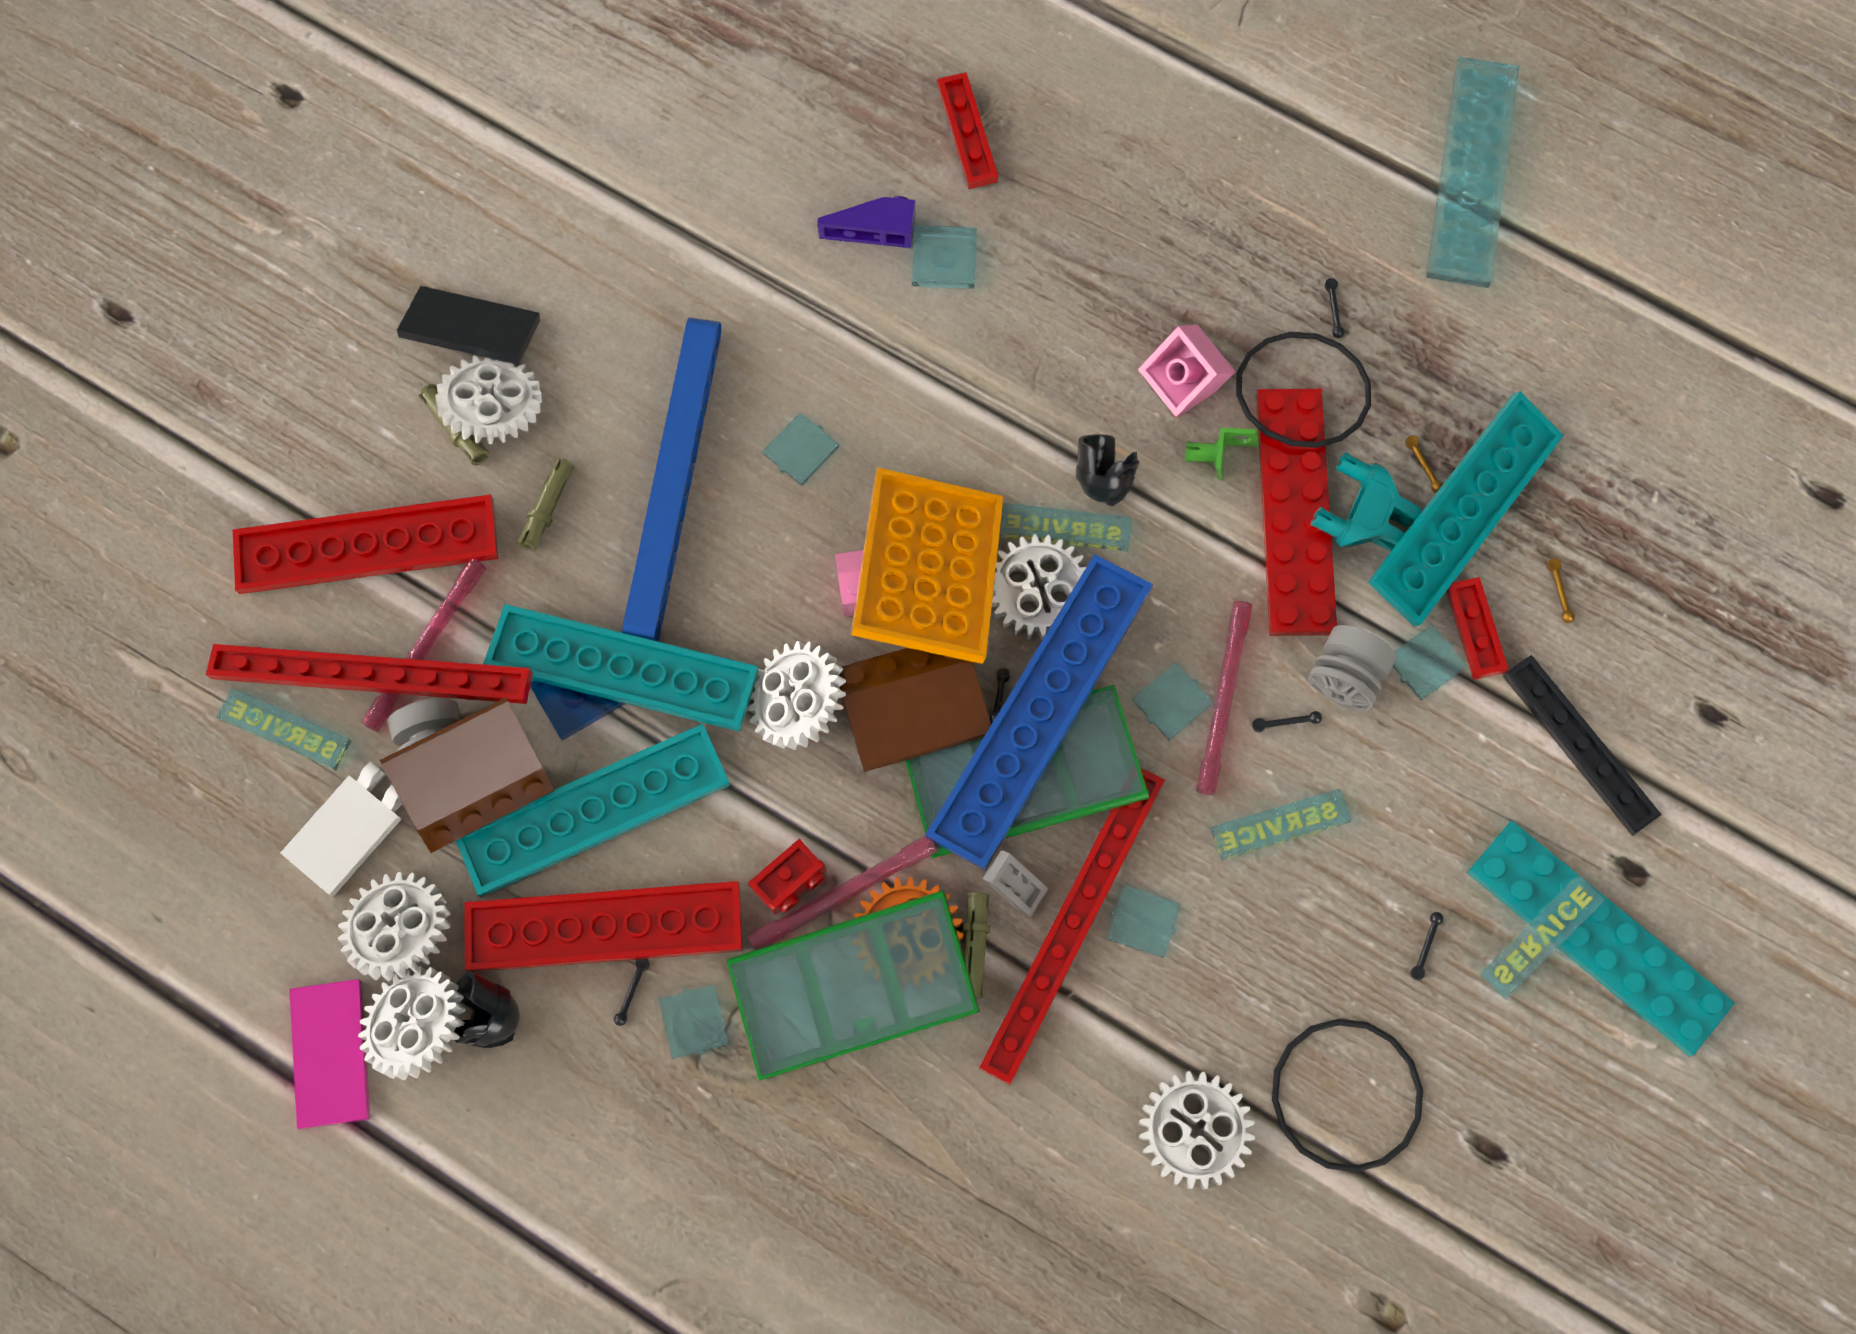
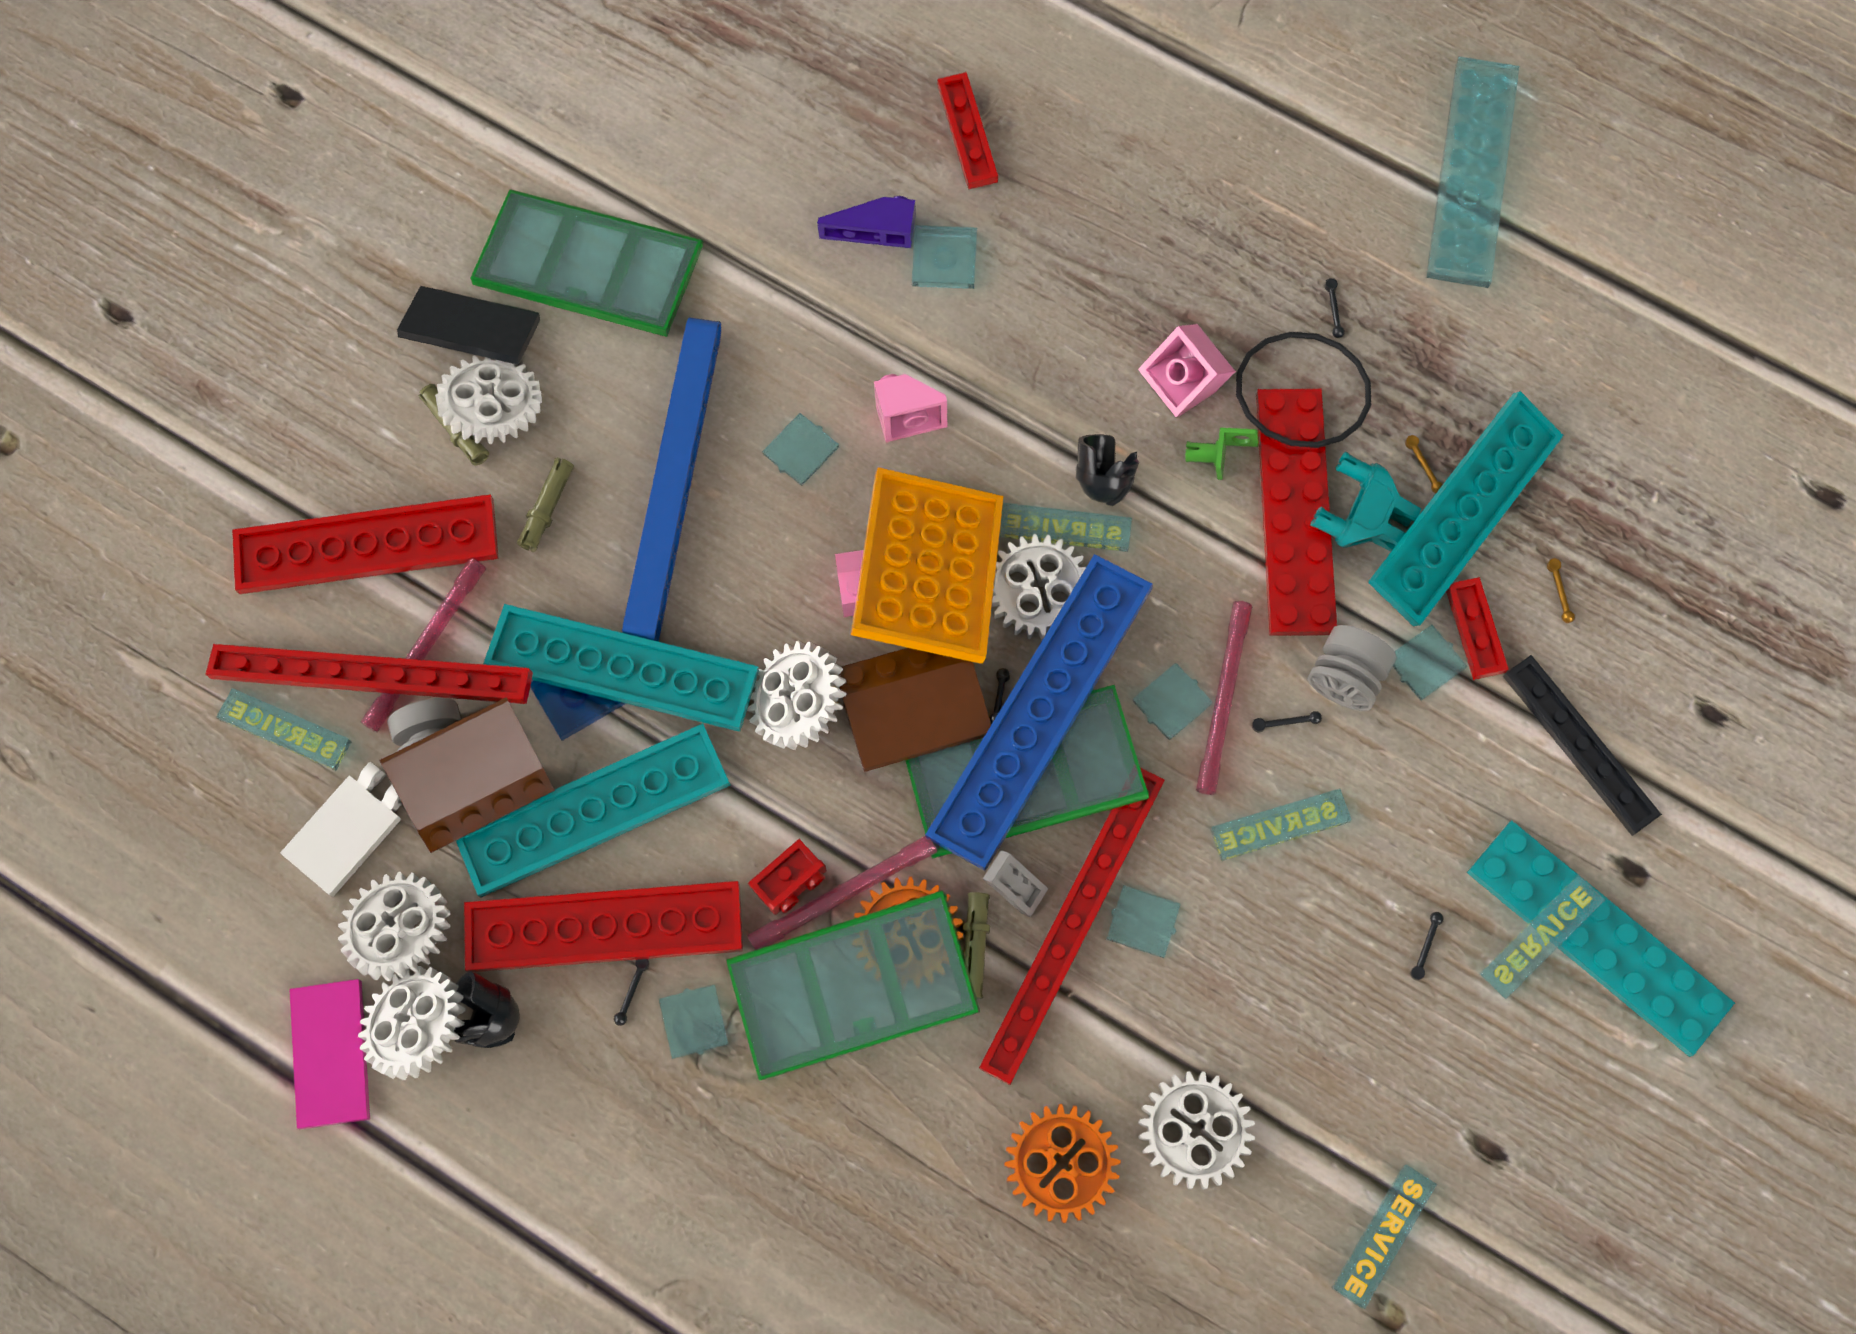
black piece [1272,1019,1423,1173] -> none
none -> clear light blue door [470,189,703,337]
none -> bright pink slope [874,374,947,442]
none -> orange gear [1004,1104,1121,1224]
none -> clear light blue tile [1331,1164,1437,1309]

